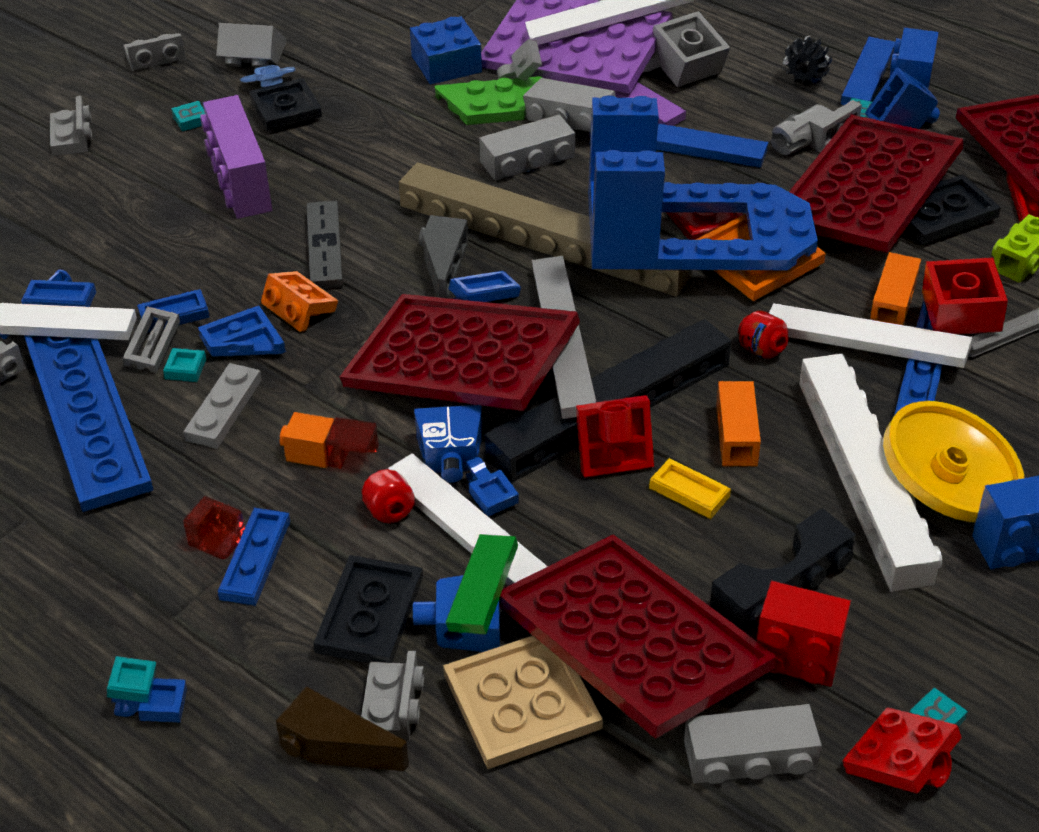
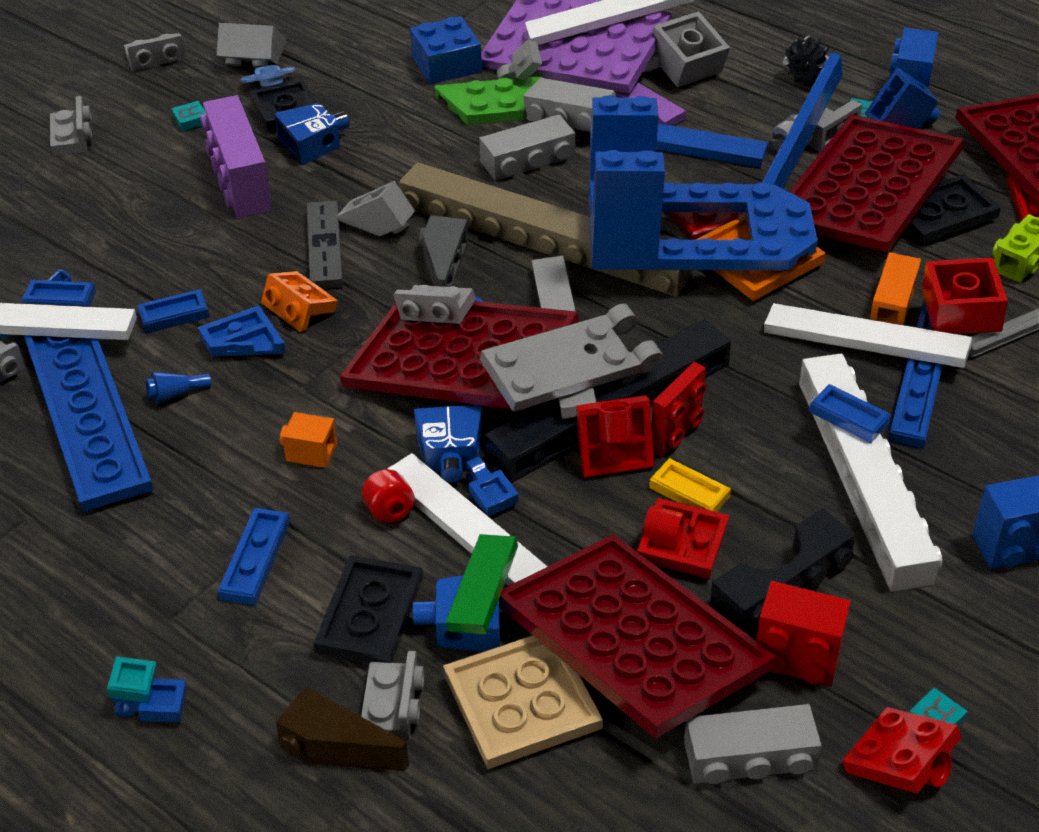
light grey tile [123,306,180,373] -> none
teal tile [163,348,206,382] -> none
light grey plate [183,363,262,449] -> none
clear red panel [183,496,245,559] -> none
clear red panel [325,417,379,469] -> none
blue tile [448,271,521,302] -> none
orange brick [716,381,761,466] -> none
red head [738,310,789,359] -> none
blue tile [841,37,895,105] -> none
yellow dish [883,401,1024,522] -> none
none -> blue cone [145,371,211,405]
none -> blue torso [275,103,350,166]
none -> light grey slope [337,181,415,236]
none -> light grey bracket [393,285,476,324]
none -> light grey hinge [480,304,664,412]
none -> red plate [637,498,730,579]
none -> red plate [652,362,707,458]
none -> blue tile [762,53,843,189]
none -> blue tile [809,384,891,443]

